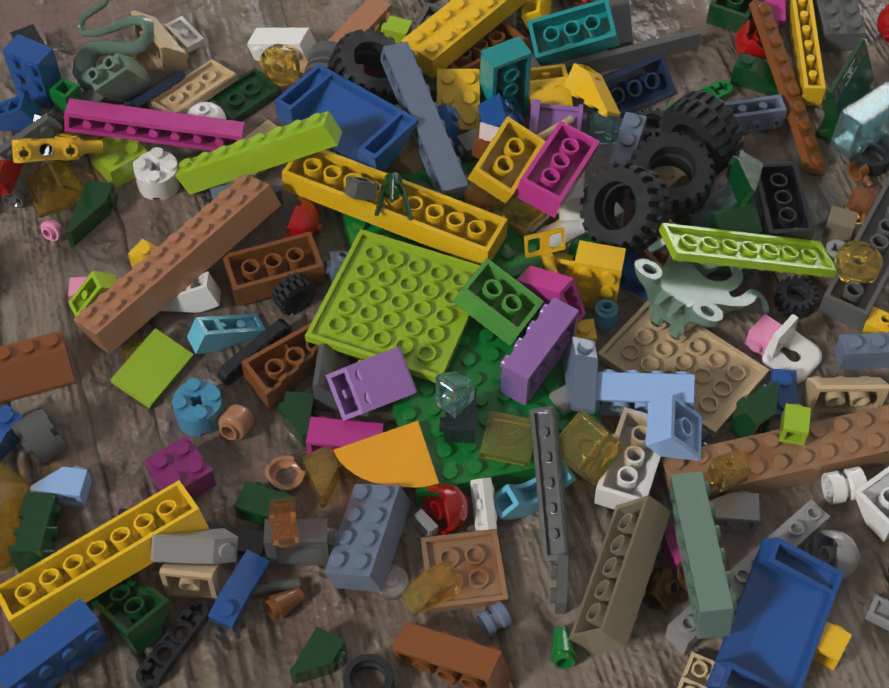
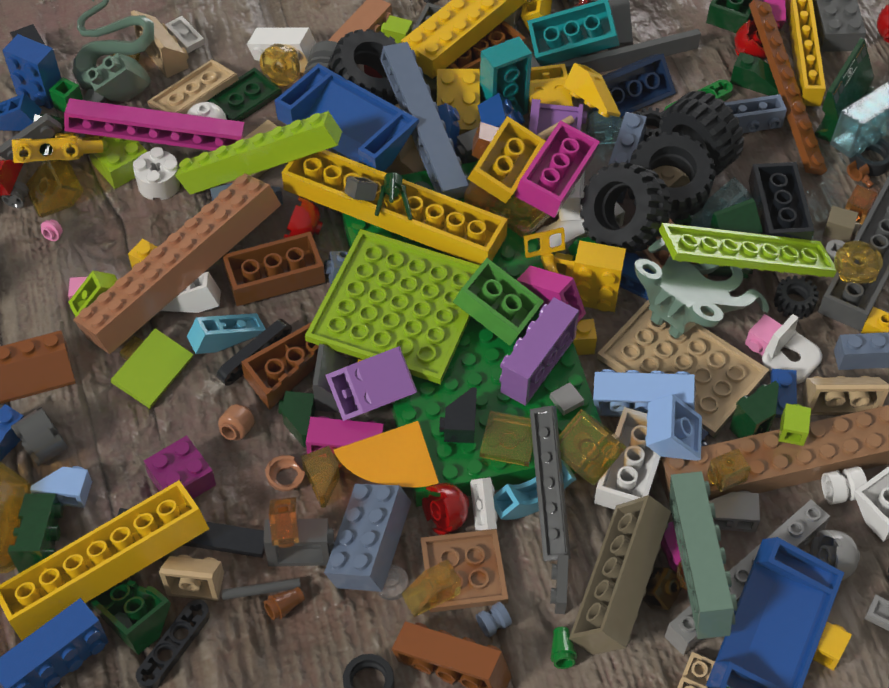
dark green slope [66,180,118,246] -> none
dark blue tile [125,69,186,108] -> none
light grey slope [151,528,238,564] -> none
dark azure brick [172,378,224,437] -> none
blue slope [208,550,271,632] -> none
dark green brick [234,481,295,527] -> none
black tyre [271,272,316,316] -> none
dark green slope [290,627,348,684] -> none
light grey tile [415,509,438,537] -> none
clear light blue slope [436,371,475,418] -> none
sand blue slope [561,336,598,414] -> none
dark azure brick [593,299,618,332] -> none
dark green slope [726,150,764,208] -> none

